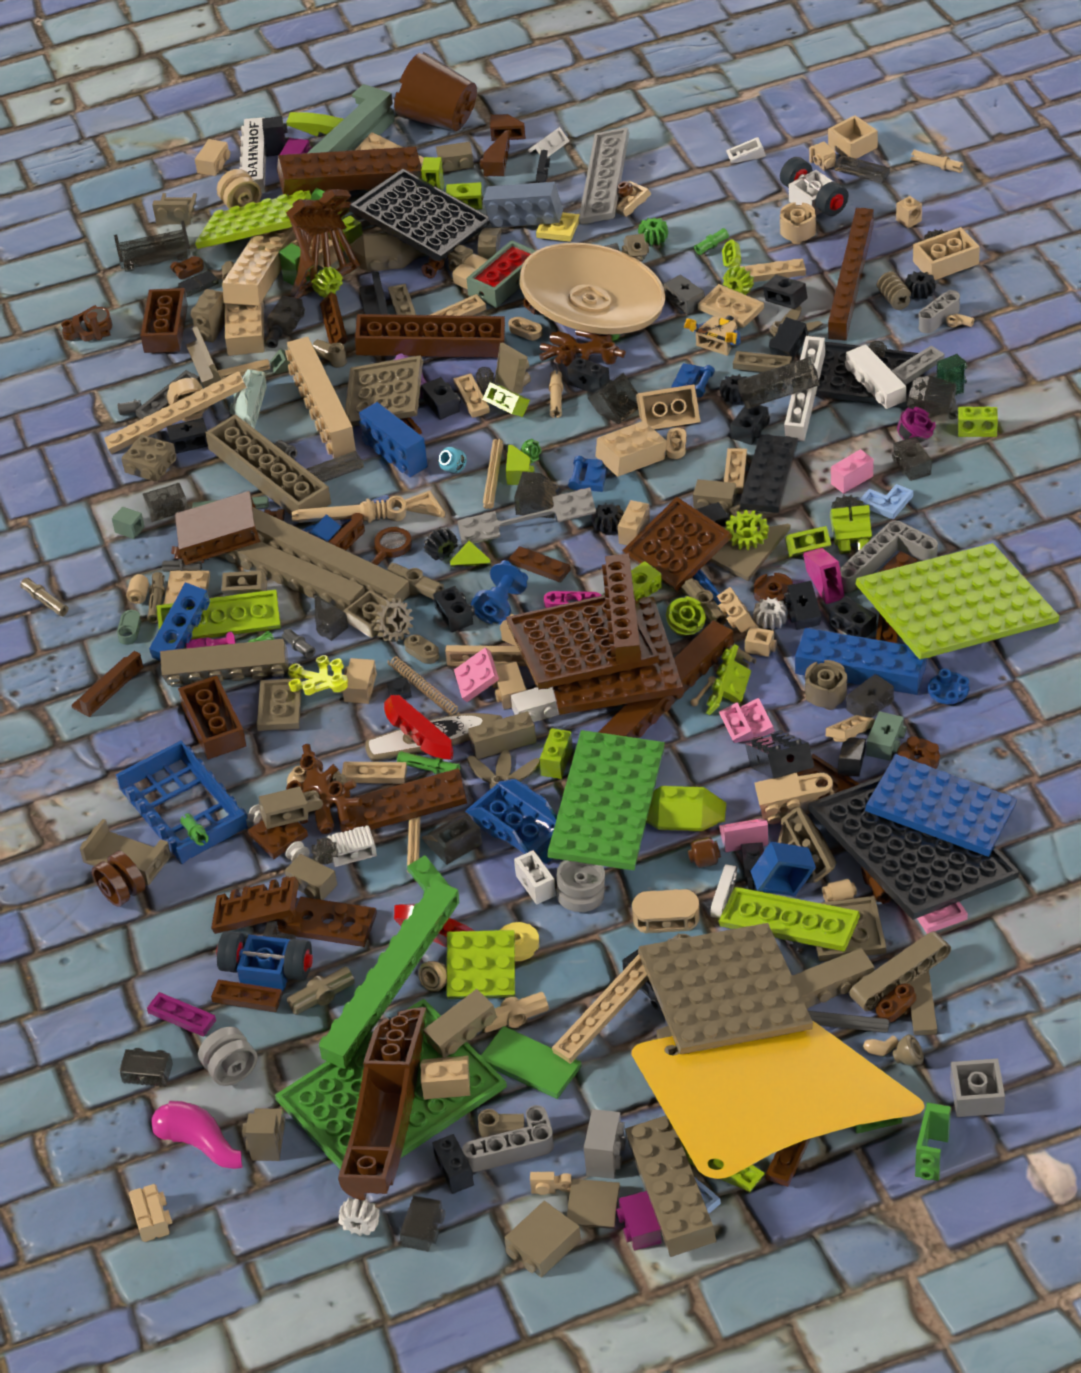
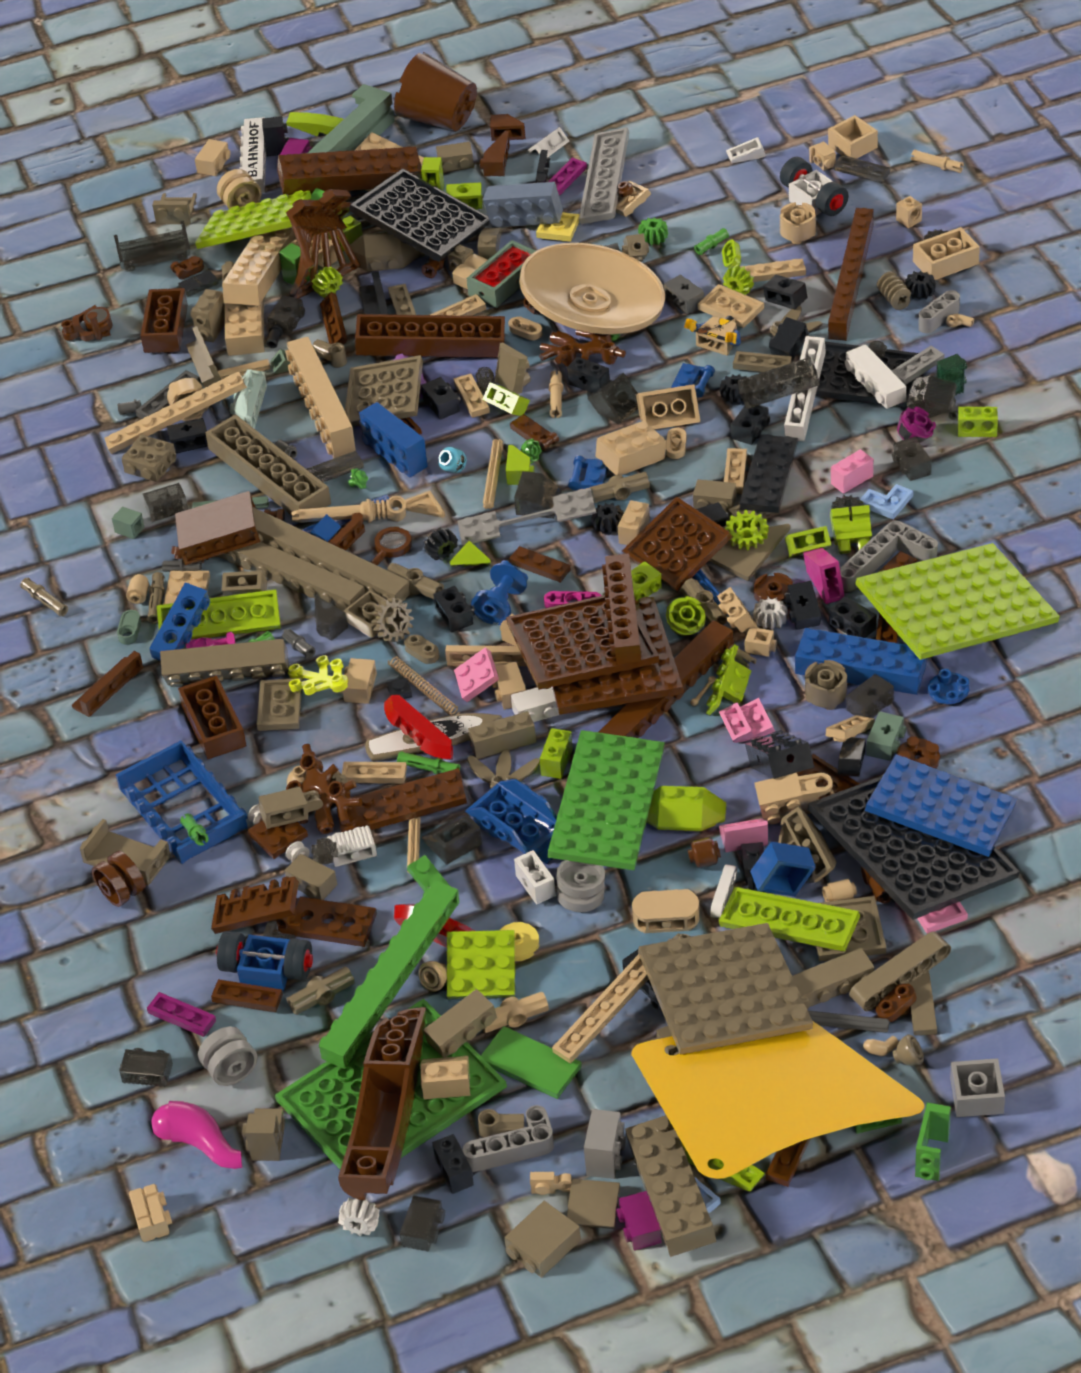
none -> bright green plant [348,468,368,489]
none -> reddish brown plate [510,414,559,451]
none -> magenta plate [548,158,587,196]
none -> dark tan piece [589,472,650,503]

